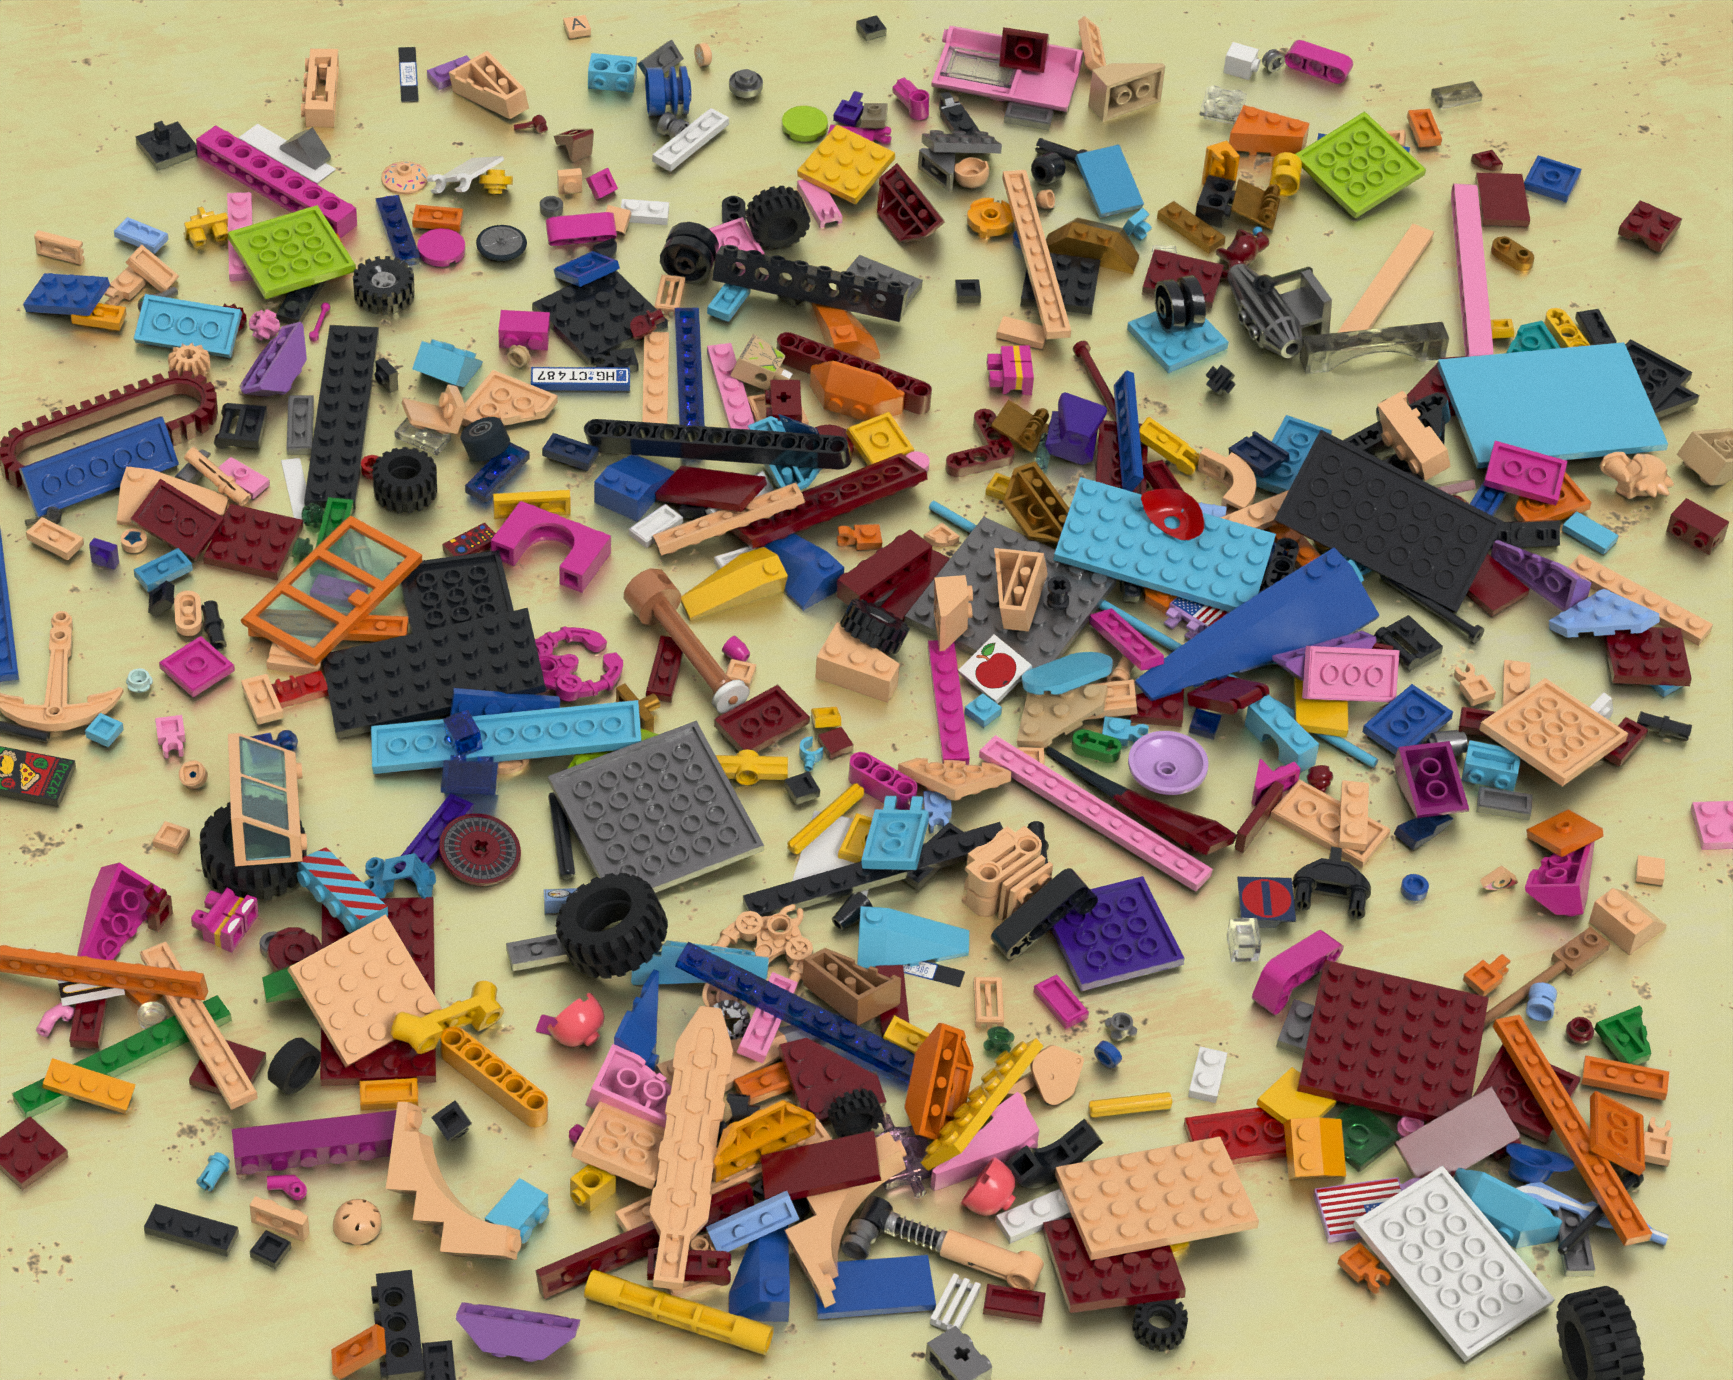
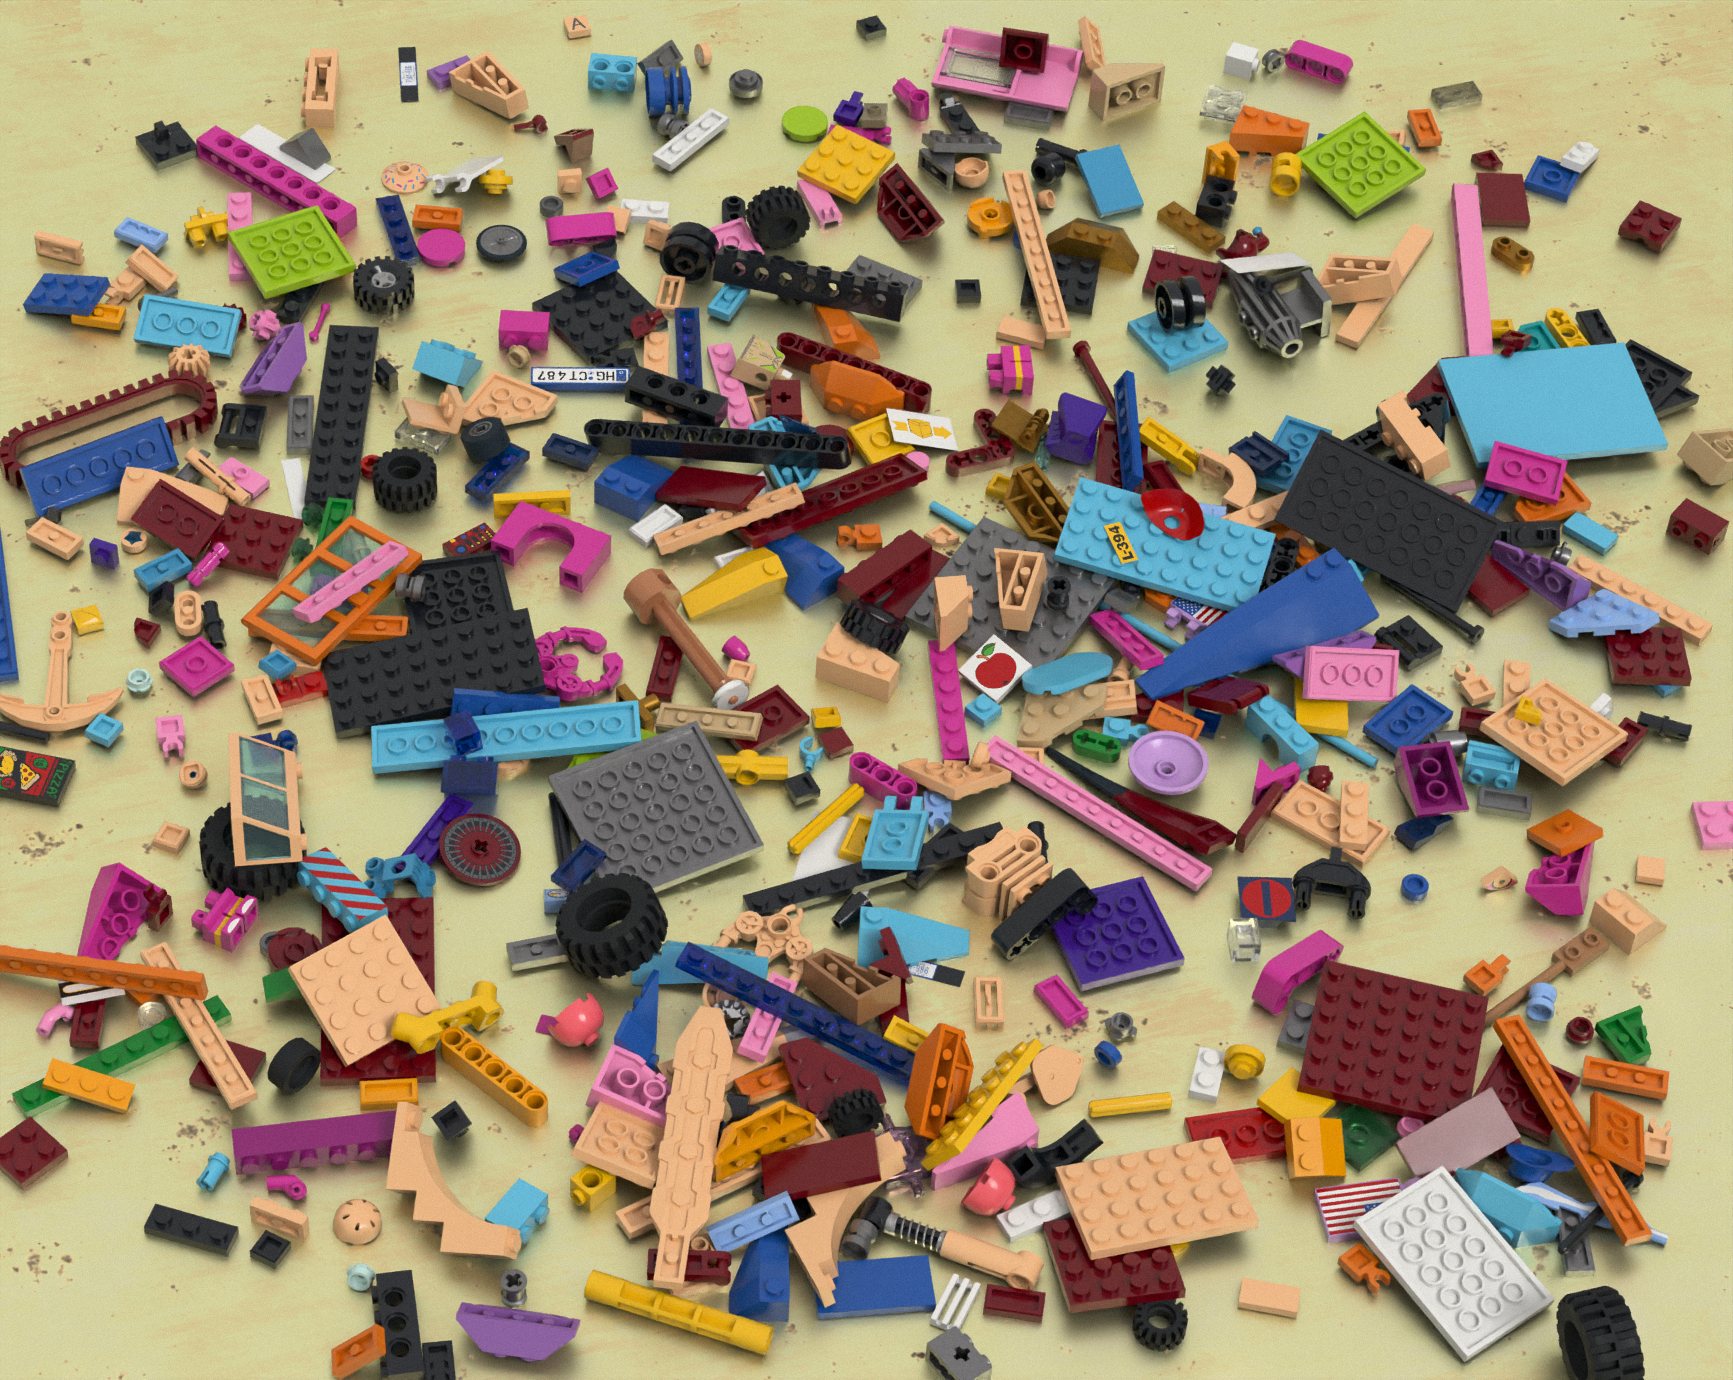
dark red plate [536,1181,754,1299] -> none
clear green plate [983,1026,1015,1053] -> none
medium azure tile [1123,208,1152,241] -> none
pearl gold hinge [1231,179,1281,230] -> none
clear smoke arch [1299,322,1449,374] -> none
light nougat head [1599,452,1674,499] -> none
none -> yellow tile [70,604,104,635]
none -> dark red tile [134,617,161,649]
none -> dark pink axle [186,542,229,587]
none -> dark azure tile [258,650,297,680]
none -> bright pink plate [292,541,409,623]
none -> light aqua plate [347,1263,376,1291]
none -> flat silver wheel [395,573,426,602]
none -> flat silver bush [500,1269,527,1308]
none -> clear blue tile [551,839,606,894]
none -> black brick [625,366,728,427]
none -> light nougat tile [643,219,672,251]
none -> tan tile [654,703,763,741]
none -> dark red slope [869,926,914,984]
none -> white sticker [886,408,958,451]
none -> light nougat tile [970,741,991,770]
none -> flat silver plate [1103,588,1139,614]
none -> yellow sticker [1104,522,1138,564]
none -> orange plate [1146,700,1205,741]
none -> white sticker [1219,252,1312,273]
none -> yellow plate [1223,1044,1266,1079]
none -> light nougat tile [1238,1277,1301,1318]
none -> light nougat wedge [1317,254,1403,305]
none -> dark red plate [1500,330,1532,357]
none -> yellow tile [1514,695,1542,726]
none -> flat silver plate [1550,541,1572,566]
none -> white plate [1560,142,1600,173]

